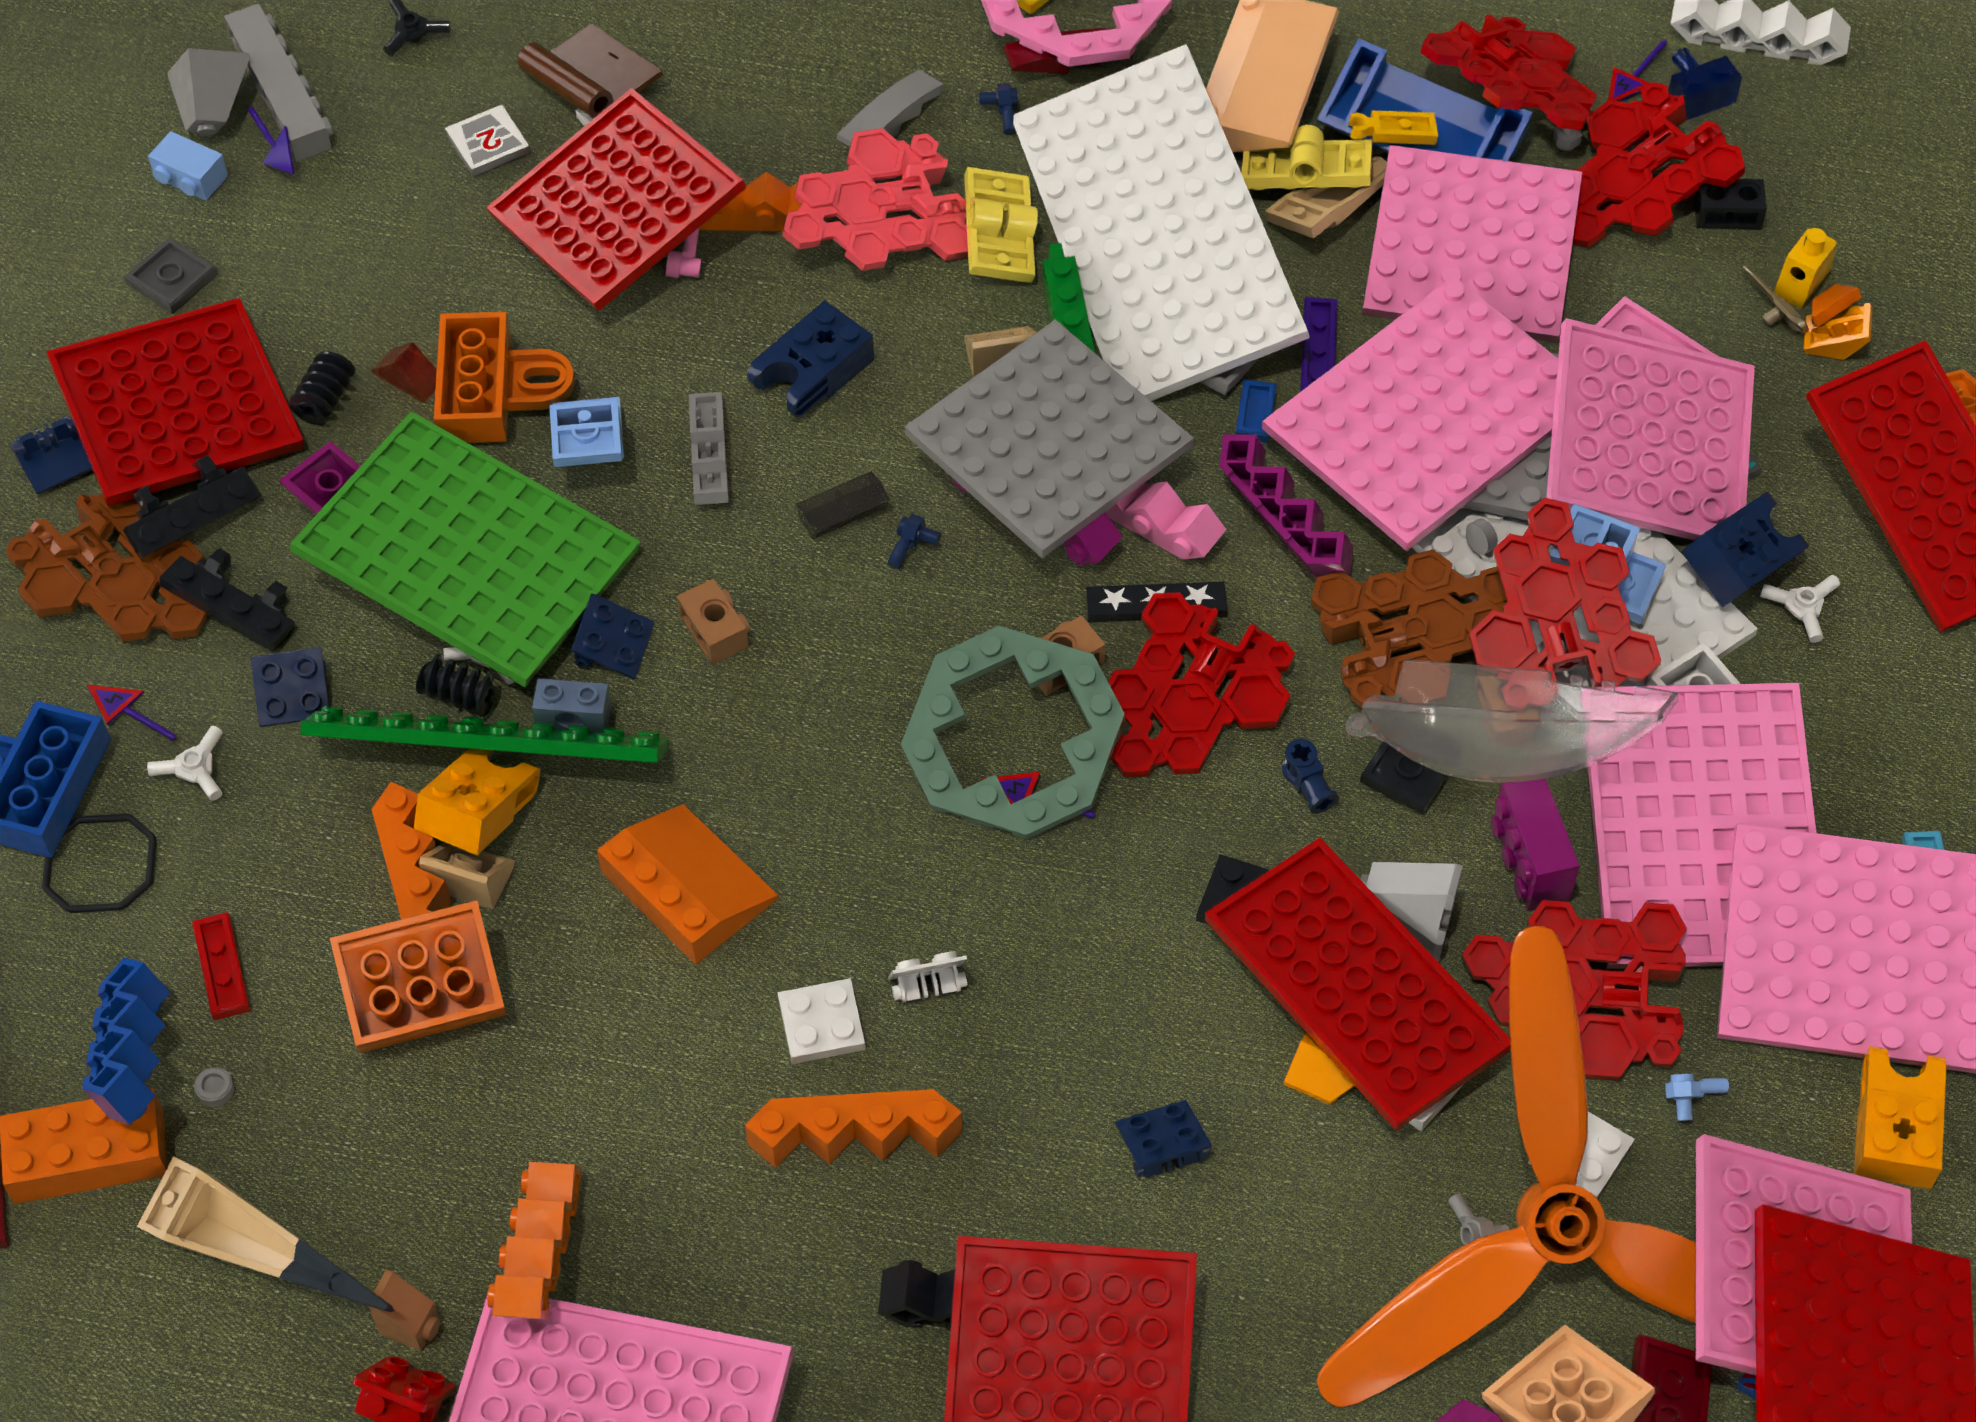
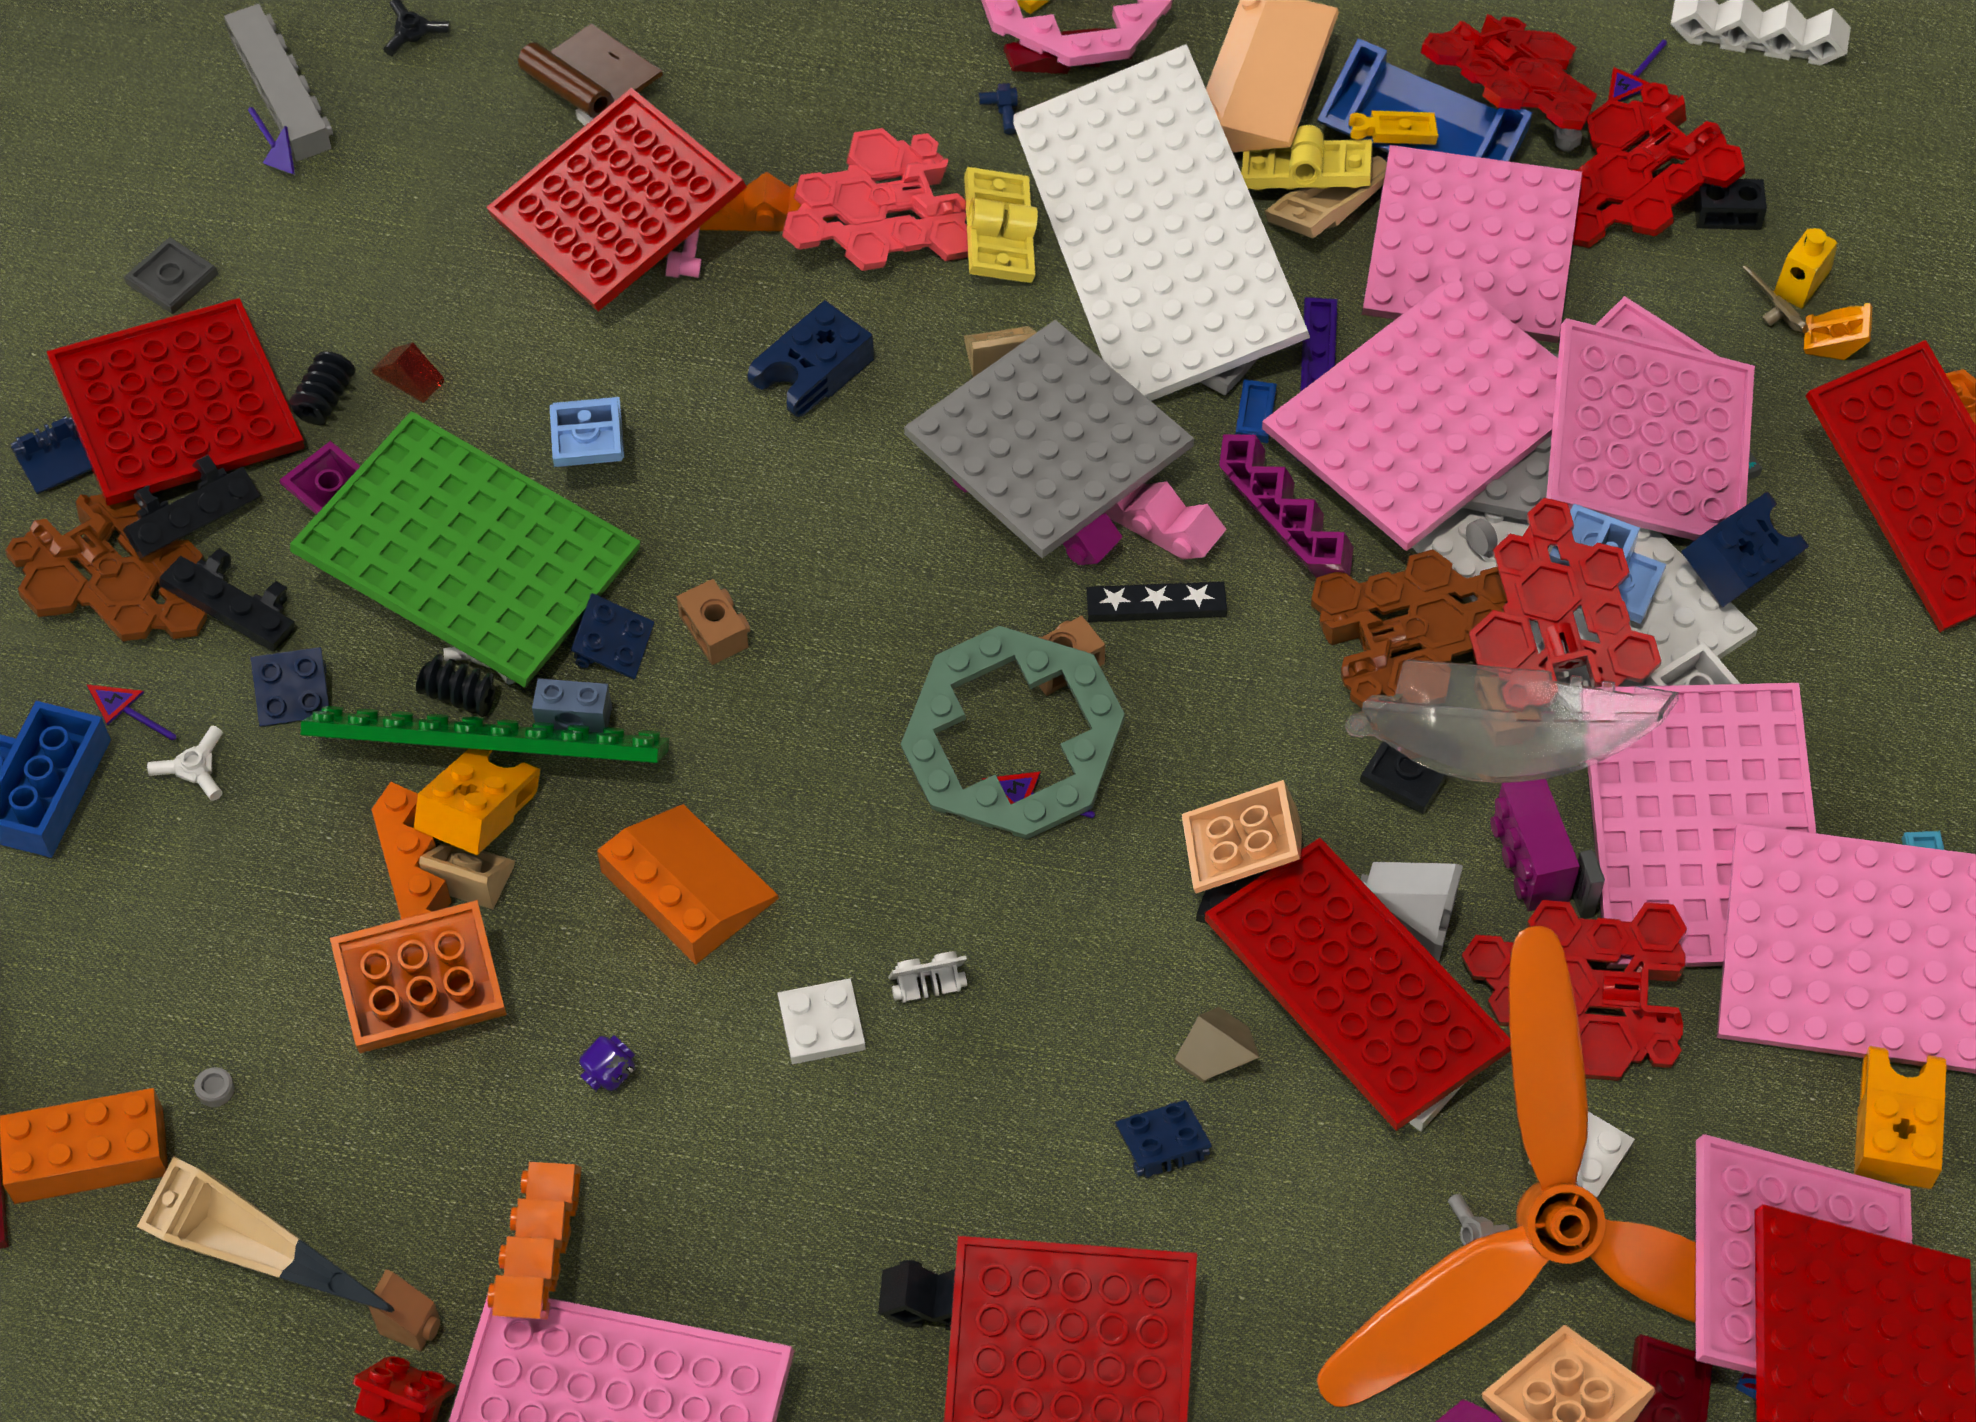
black piece [42,814,156,913] -> none
blue brick [82,957,170,1125] -> none
light blue brick [148,131,229,201] -> none
light grey slope [168,48,249,136] -> none
red tile [192,912,251,1021] -> none
orange brick [434,312,575,443] -> none
tile [445,105,530,177] -> none
light grey slope [689,392,729,505] -> none
orange brick [745,1089,962,1168] -> none
clear smoke piece [796,471,890,539] -> none
light grey slope [837,70,943,147] -> none
dark blue piece [887,514,941,569] -> none
green hinge [1042,243,1095,353] -> none
red piece [1108,592,1295,777] -> none
dark blue connector [1282,739,1339,814] -> none
light orange slope [1283,1032,1355,1105] -> none
light blue piece [1665,1074,1729,1121] -> none
clear blue brick [1668,47,1742,121] -> none
white piece [1760,575,1840,643] -> none
orange tile [1812,284,1862,327] -> none
none -> dark purple head [579,1035,635,1091]
none -> dark tan slope [1174,1007,1260,1083]
none -> light nougat slope [1182,780,1302,893]
none -> dark grey tile [1572,850,1605,919]

